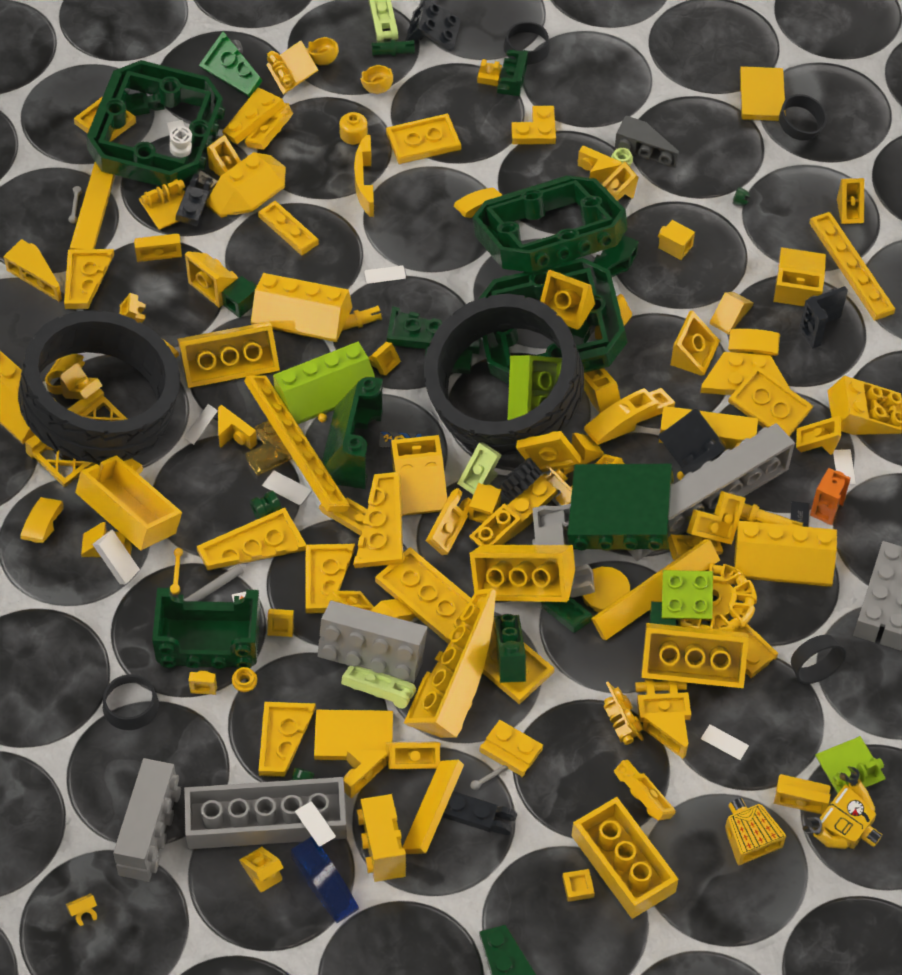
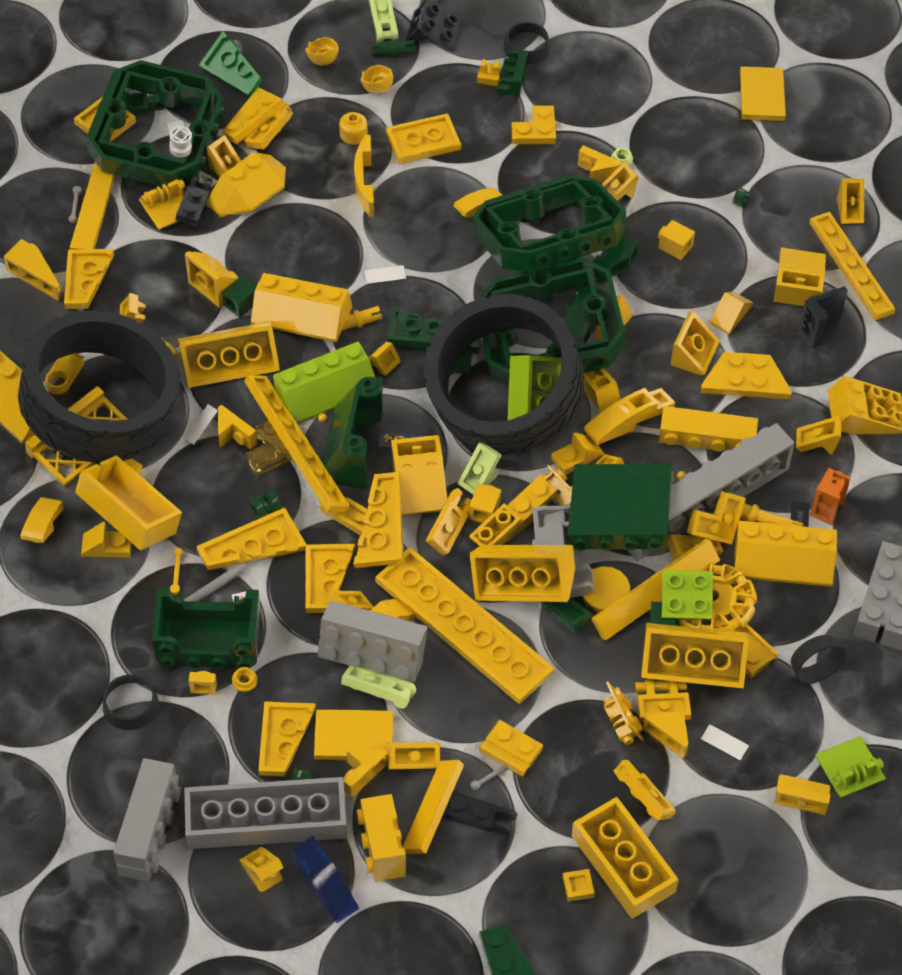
yellow slope [60,363,103,400] -> none
yellow tile [66,893,97,926] -> none
white slope [92,530,140,584] -> none
yellow panel [134,234,182,262] -> none
yellow tile [258,201,319,256] -> none
white sticker [262,471,312,505] -> none
yellow hinge [266,41,319,95] -> none
yellow tile [267,609,294,637] -> none
white sticker [295,802,336,846] -> none
yellow wedge [404,589,496,738] -> none
dark green slope [494,614,526,683] -> none
black tyre [497,458,543,501] -> none
yellow plate [516,431,581,472] -> none
yellow slope [540,270,595,330] -> none
dark grey slope [615,115,679,168] -> none
black bracket [659,408,725,475] -> none
yellow torso [725,798,786,866] -> none
yellow slope [728,329,780,356] -> none
yellow tile [728,365,814,437] -> none
black tyre [779,94,827,141] -> none
yellow torso [802,766,883,849] -> none
white sticker [833,449,856,484] -> none

